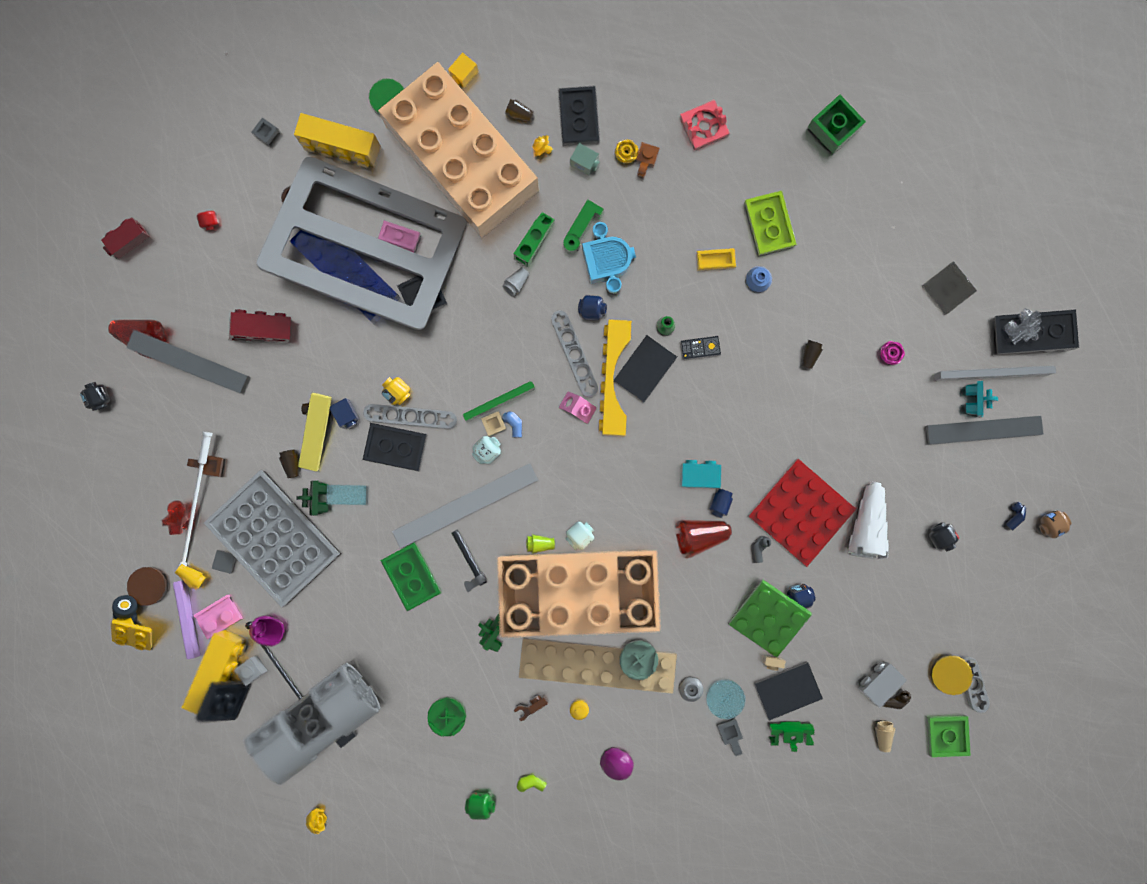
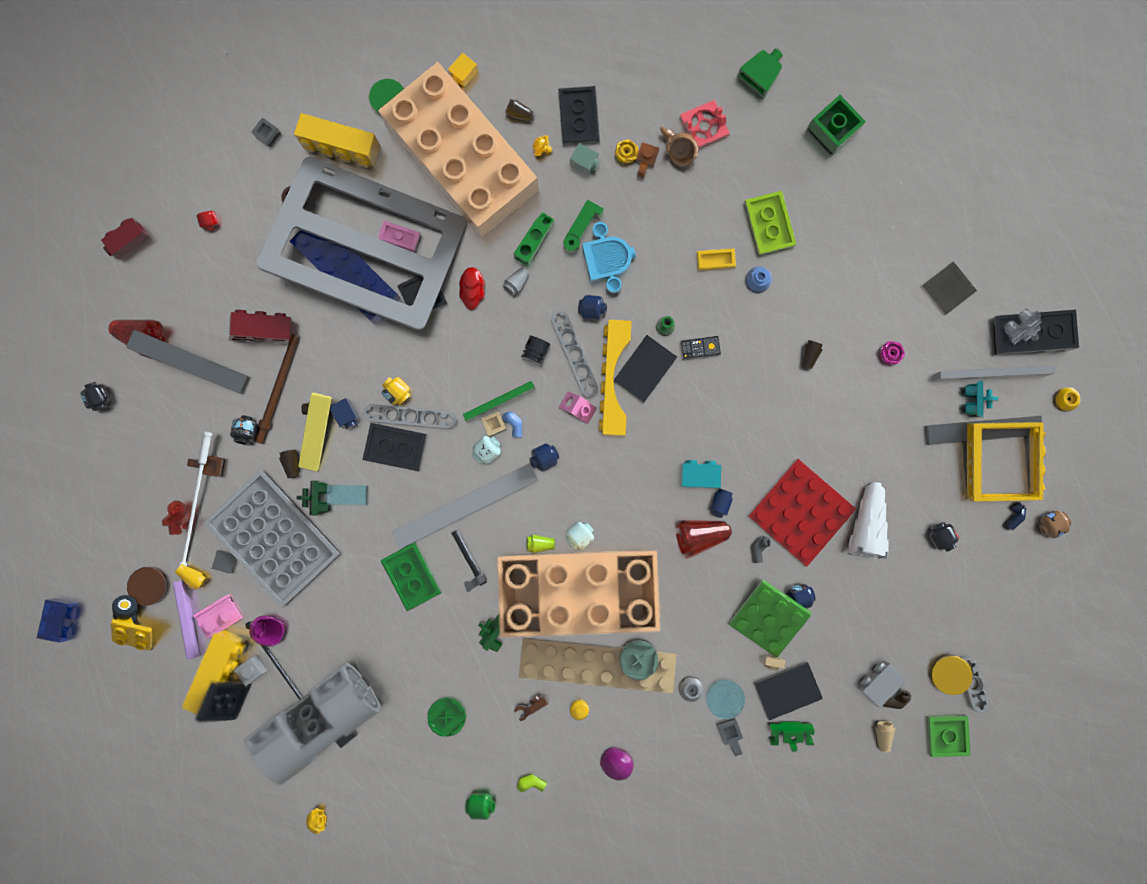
none -> clear blue brick [37,598,77,643]
none -> head [230,415,258,445]
none -> reddish brown bar [254,334,299,444]
none -> red arm [459,267,485,311]
none -> black piece [521,335,550,366]
none -> dark blue head [529,443,559,471]
none -> medium nougat hair [660,127,699,167]
none -> green torso [737,48,783,98]
none -> yellow window [967,422,1046,501]
none -> yellow plate [1056,388,1081,411]

